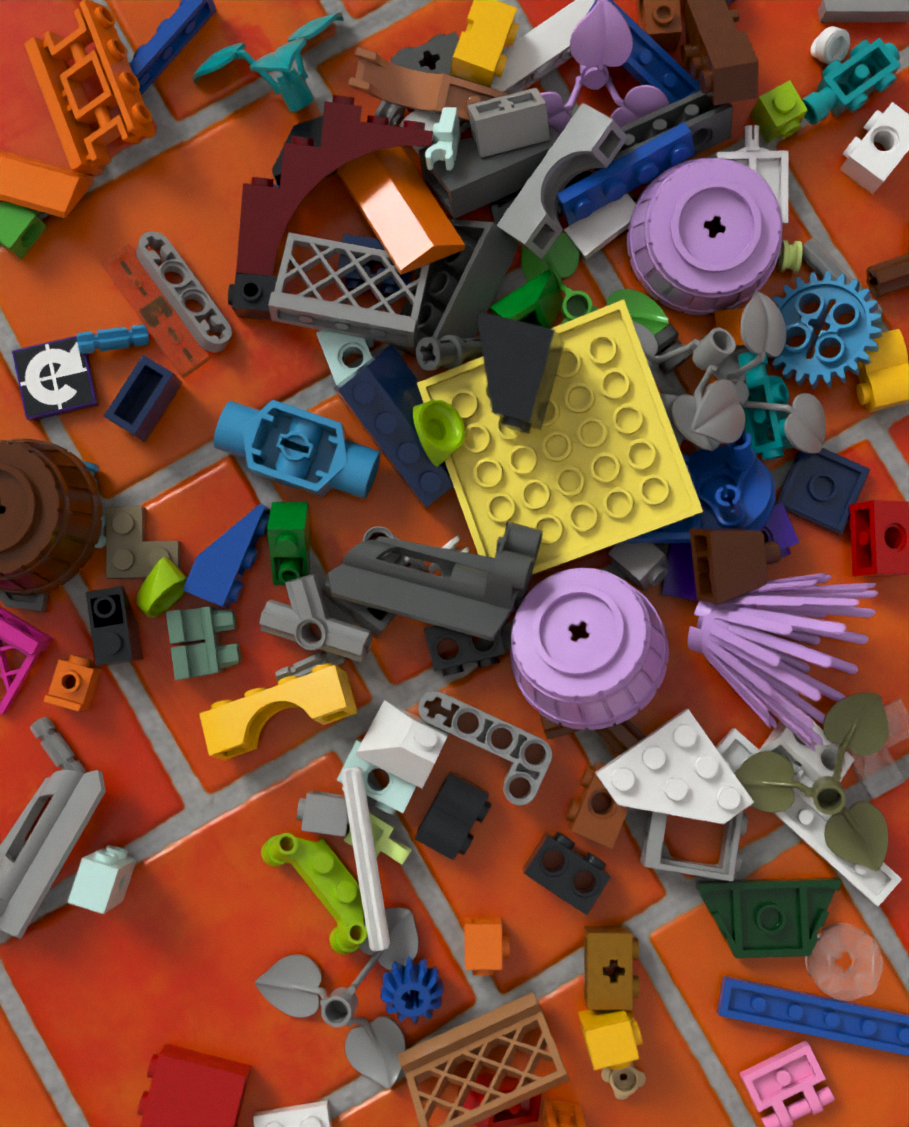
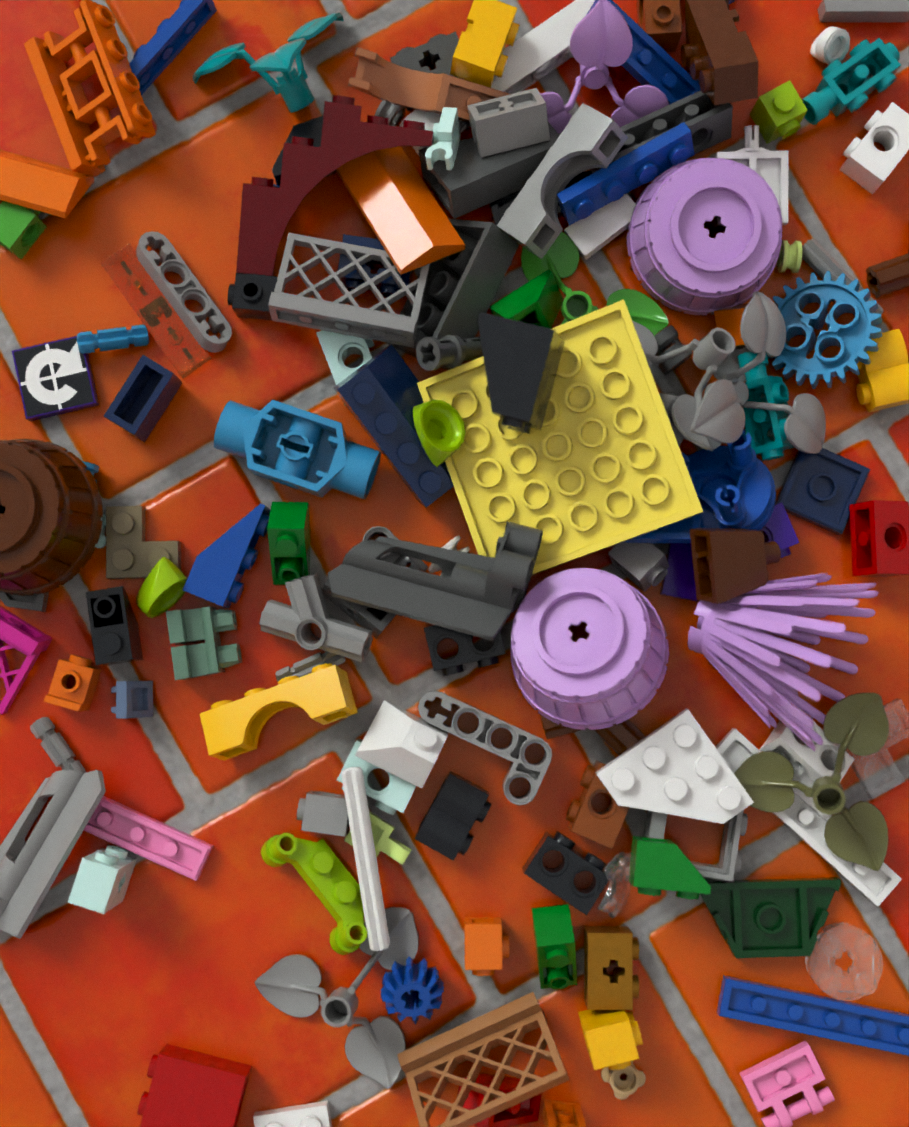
none -> bright pink tile [84,796,214,881]
none -> sand blue tile [111,681,153,718]
none -> green slope [532,904,577,989]
none -> clear plate [598,852,632,918]
none -> green slope [629,836,711,899]

